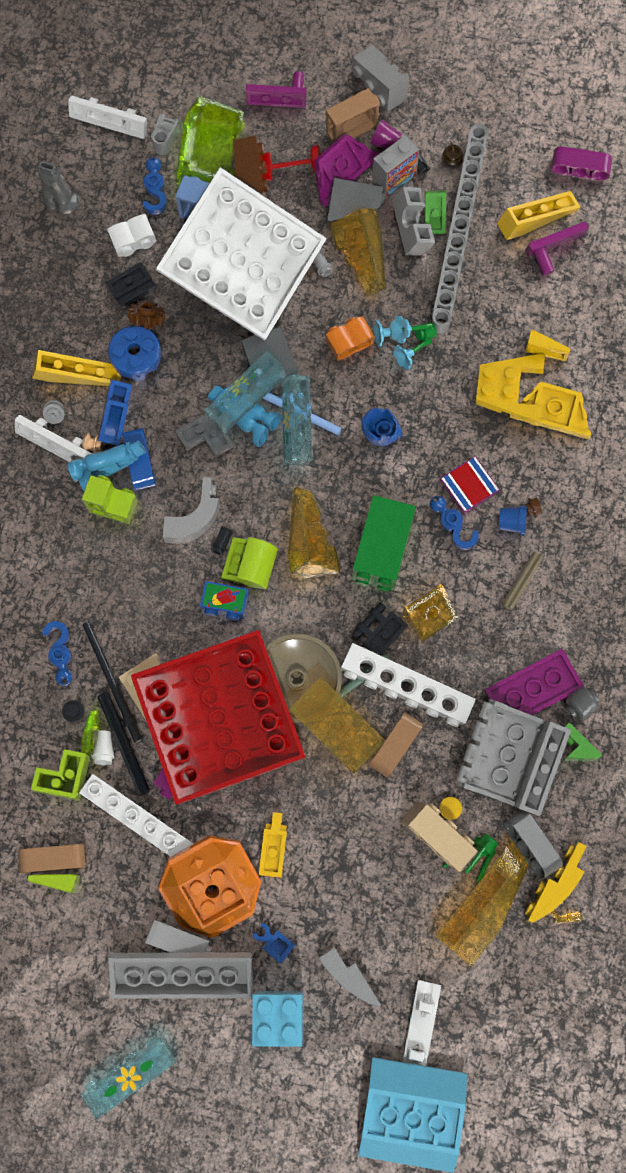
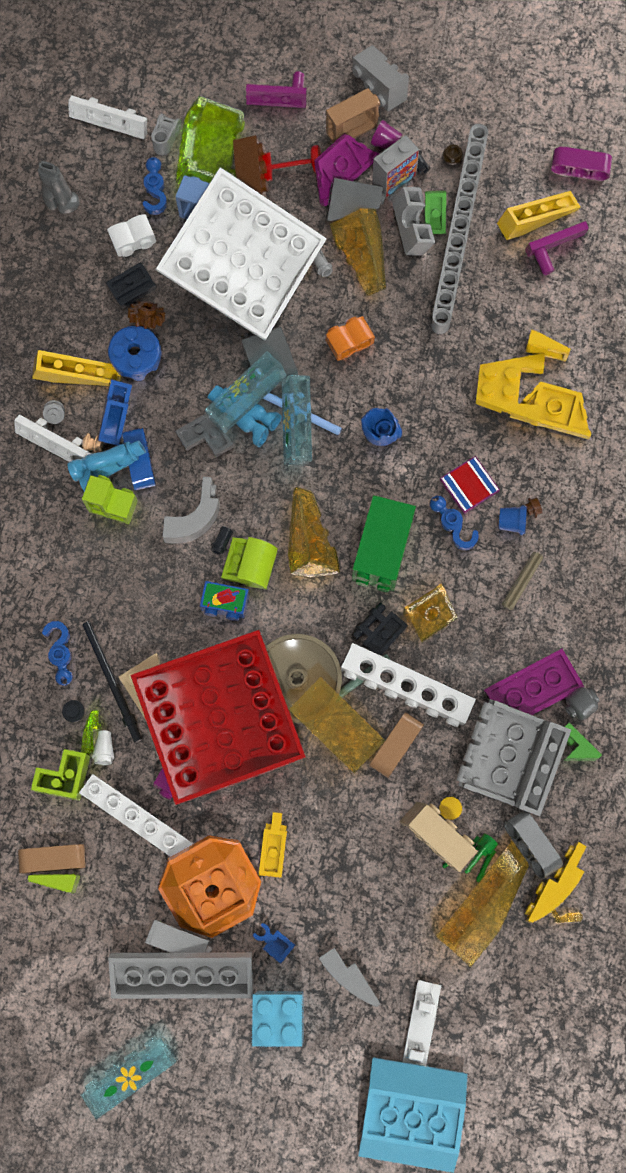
black axle [97,692,150,796] -> none
medium azure plant [373,316,437,370] -> none

